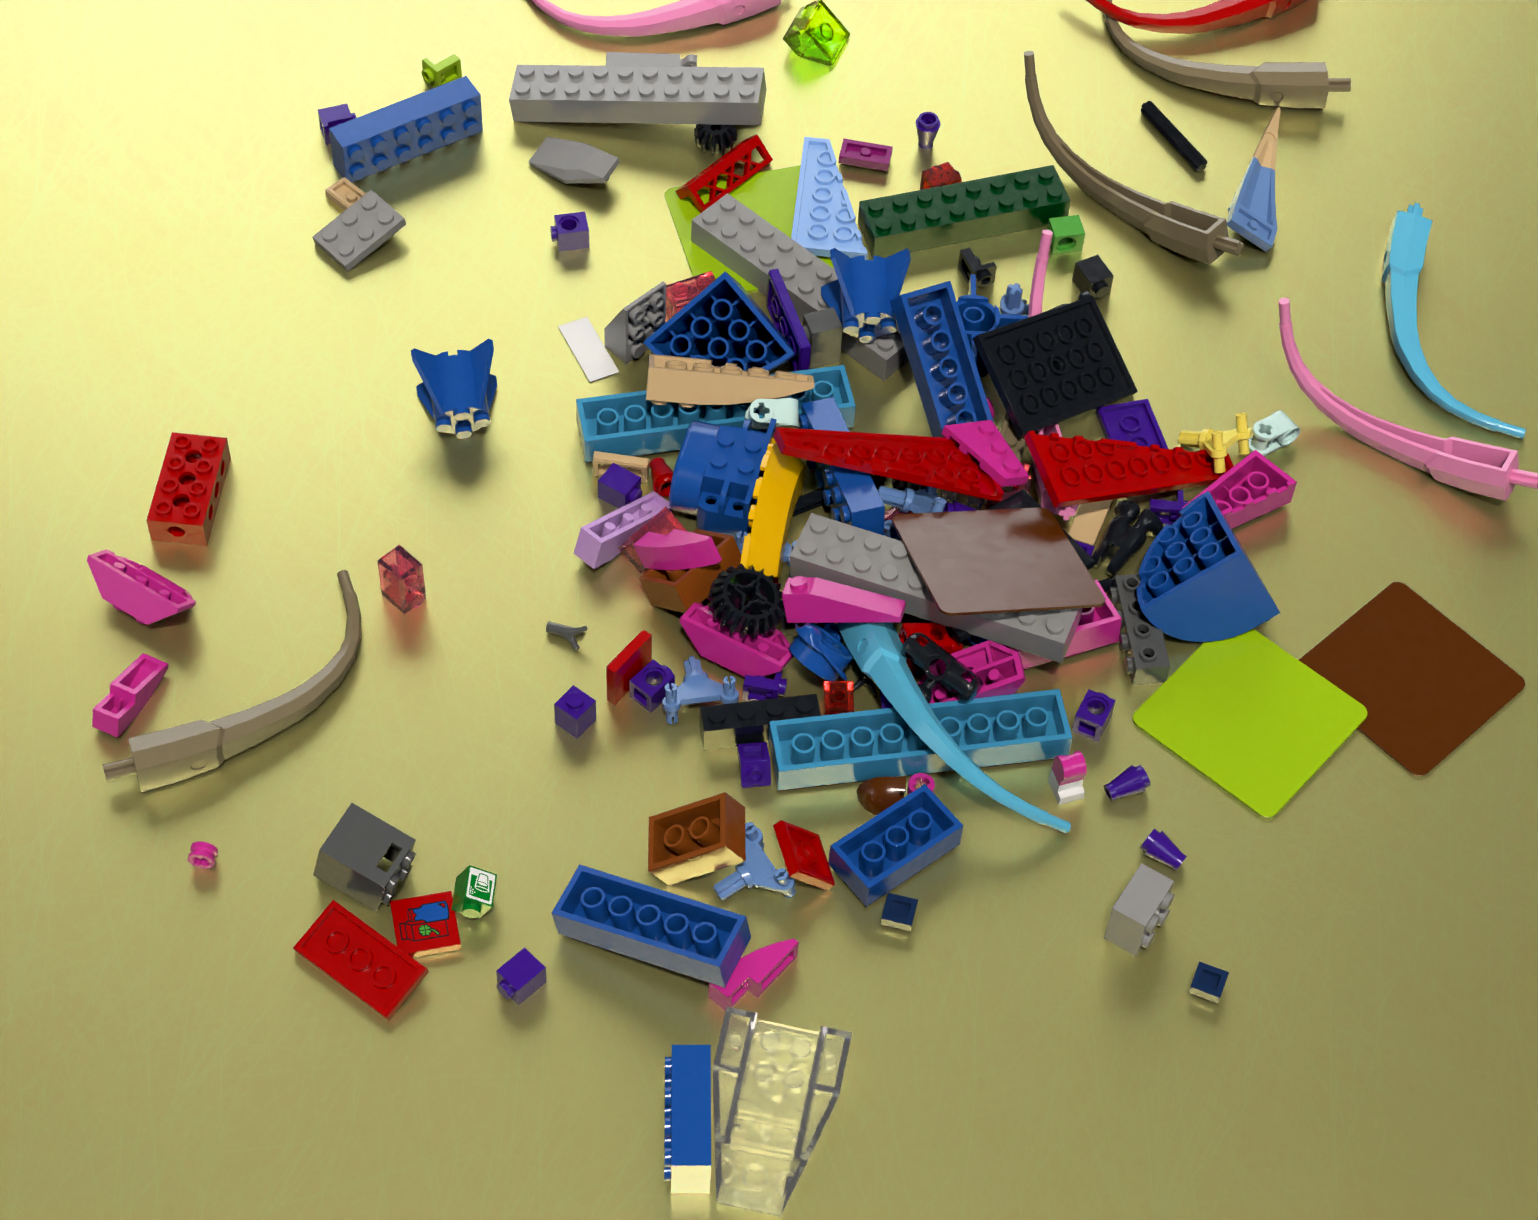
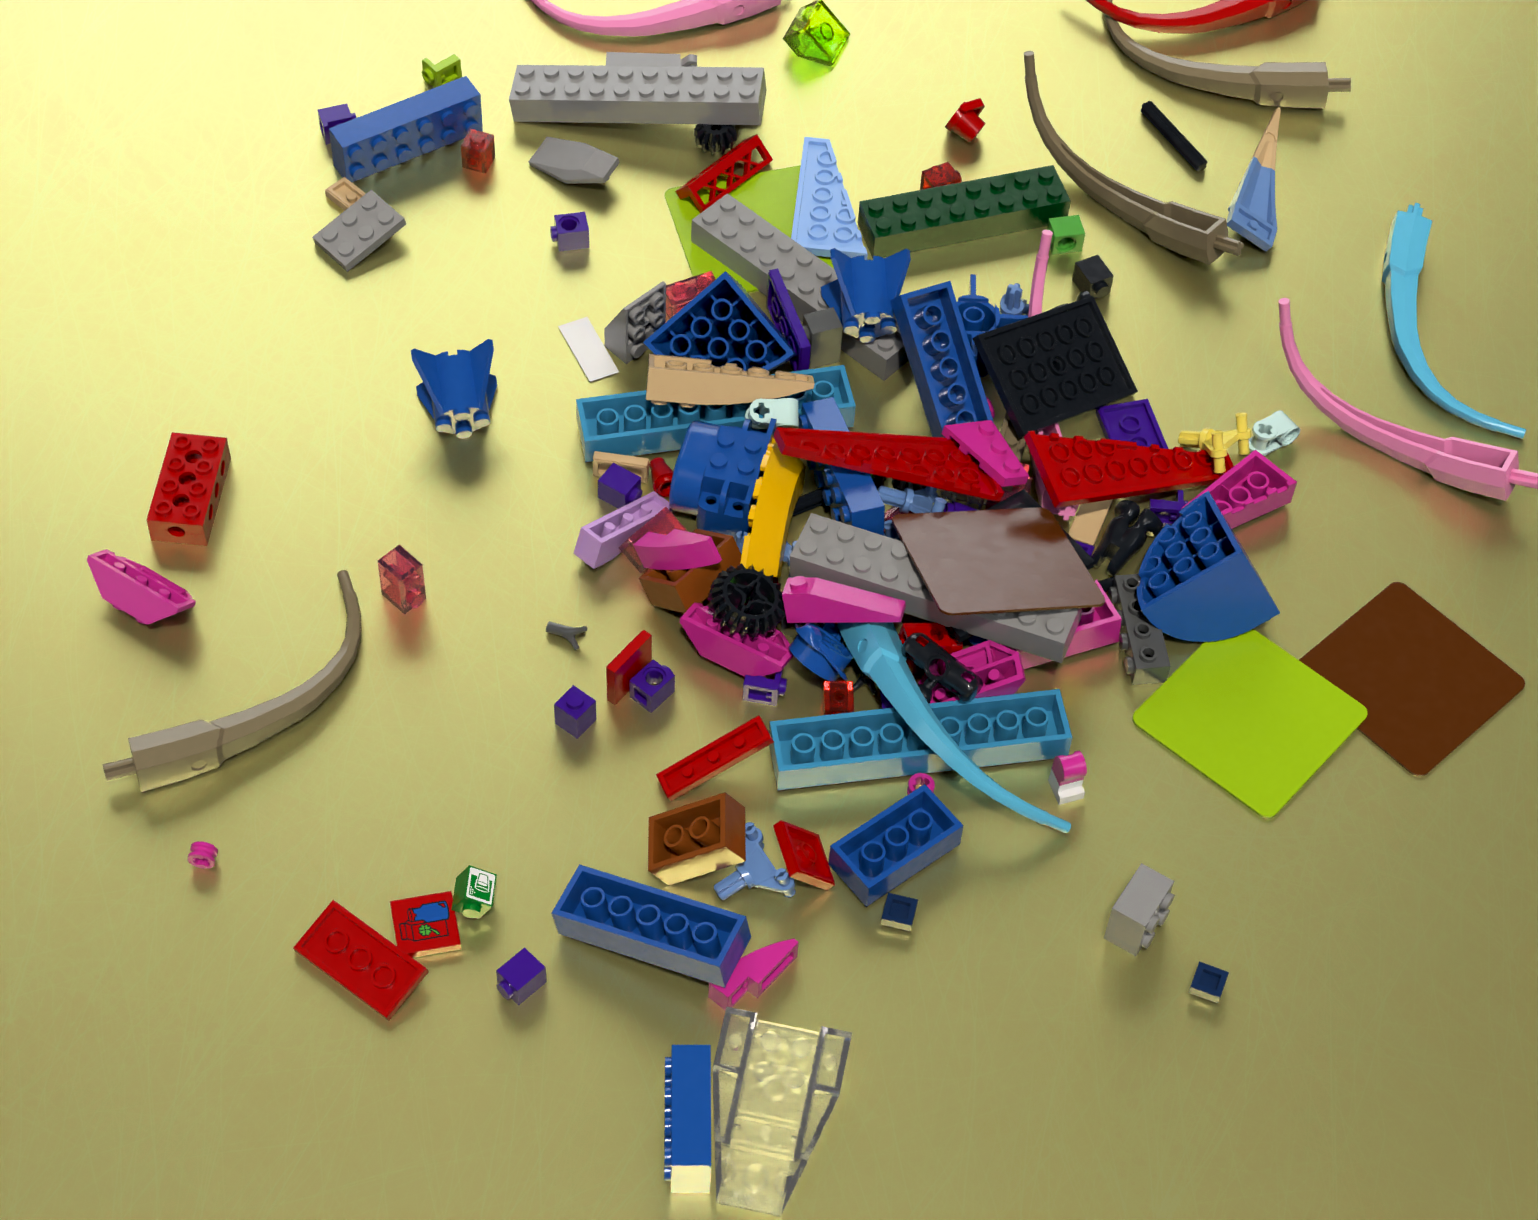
dark pink slope [92,653,168,738] -> none
dark grey container [313,803,416,912] -> none
medium blue axle [662,656,739,724] -> none
black brick [699,694,821,751] -> none
dark purple bracket [737,742,771,788] -> none
magenta plate [838,138,893,171] -> none
reddish brown brick [856,776,906,815] -> none
dark purple cone [915,112,941,149] -> none
black bracket [958,247,997,288] -> none
dark purple brick [1072,689,1116,742] -> none
dark purple cone [1104,765,1150,801] -> none
dark purple cone [1140,829,1187,870] -> none
none -> clear red brick [461,129,495,174]
none -> red tile [656,715,774,801]
none -> red piece [945,98,986,143]

